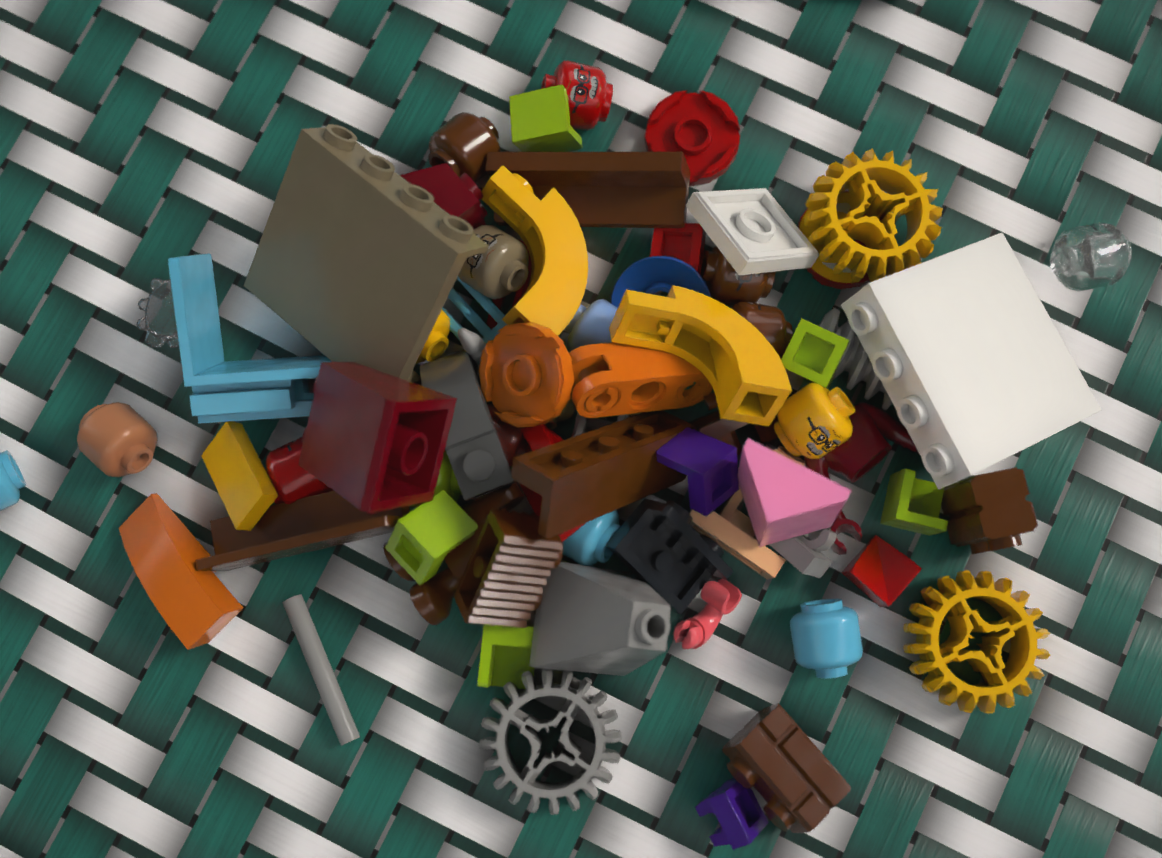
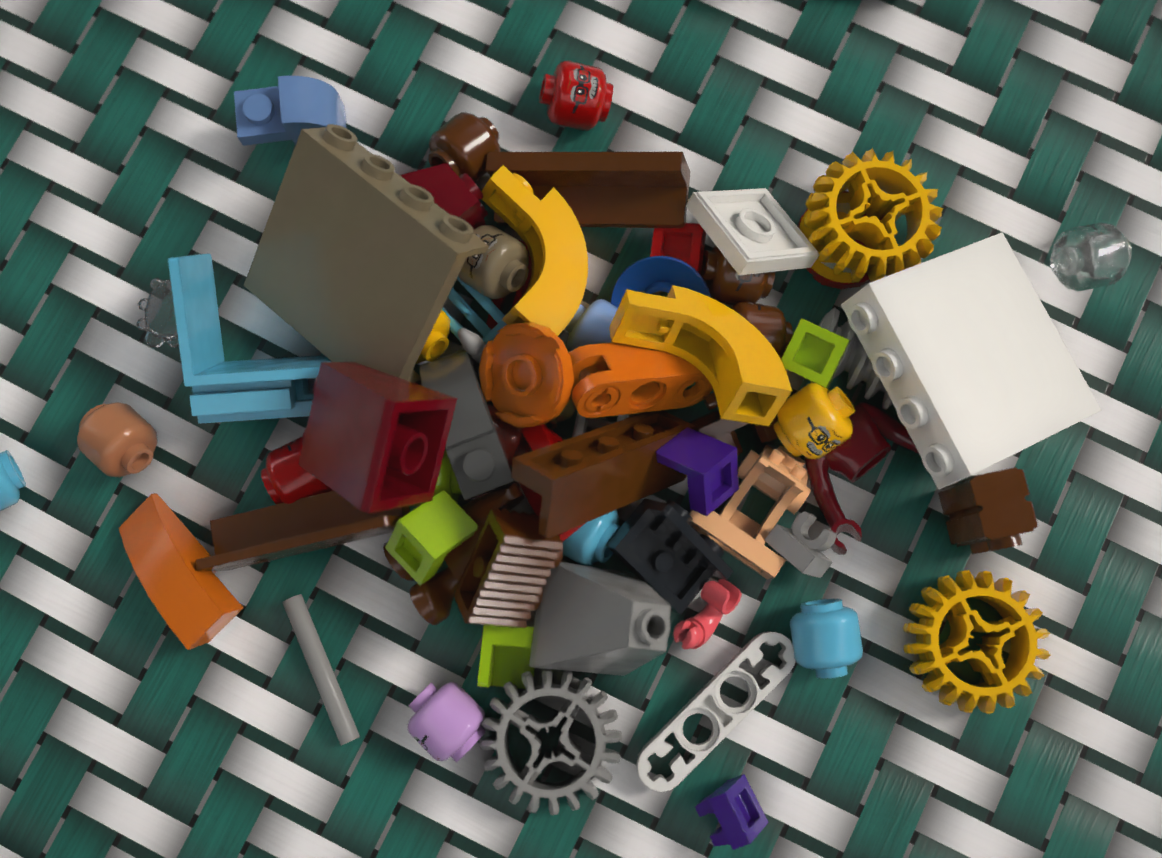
yellow tile [201,421,278,531] -> none
lime panel [509,85,582,152] -> none
red tile [644,90,740,186] -> none
reddish brown brick [722,703,851,833] -> none
bright pink slope [737,438,851,547] -> none
red slope [841,535,922,607] -> none
lime panel [880,468,948,536] -> none
none -> medium blue brick [234,76,347,146]
none -> lavender head [407,682,486,762]
none -> white beam [636,632,795,792]

